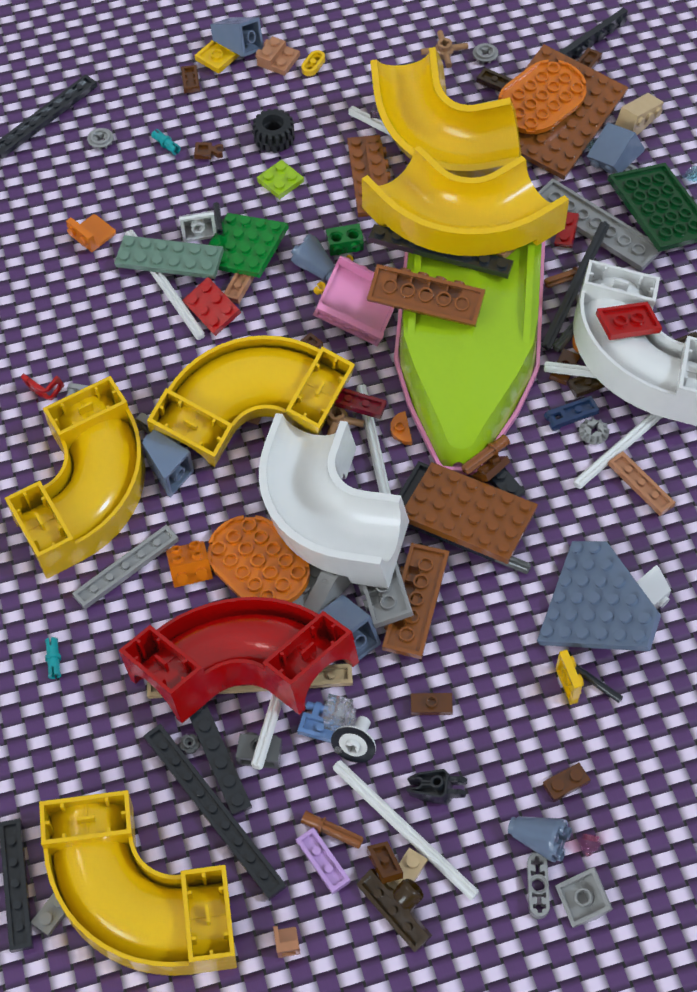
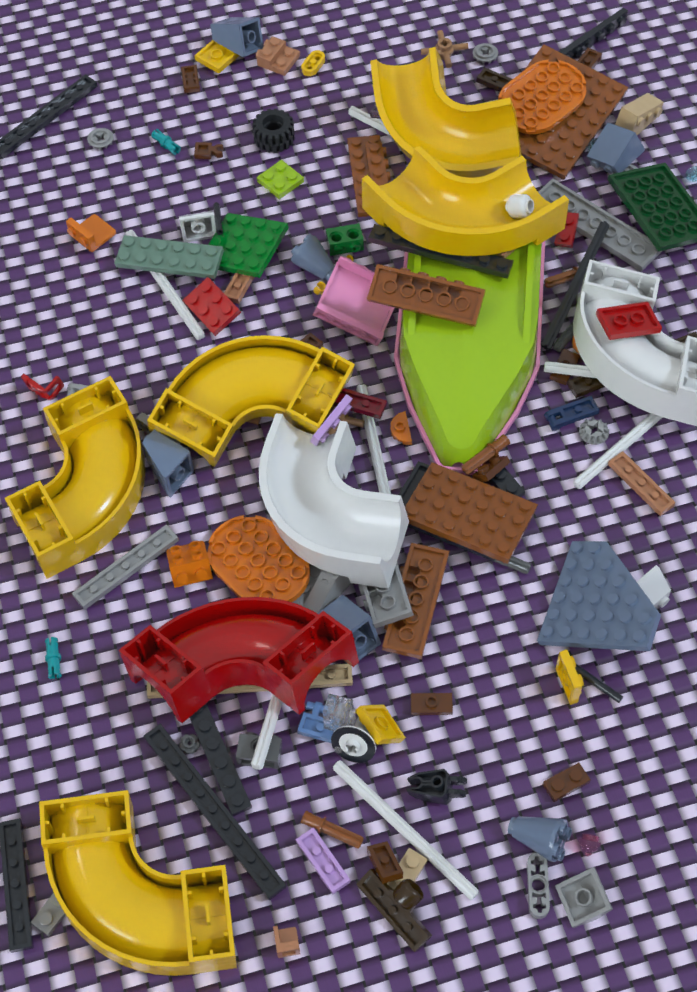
none -> lavender plate [310,394,353,446]
none -> yellow plate [355,705,406,745]
none -> white head [505,194,534,218]

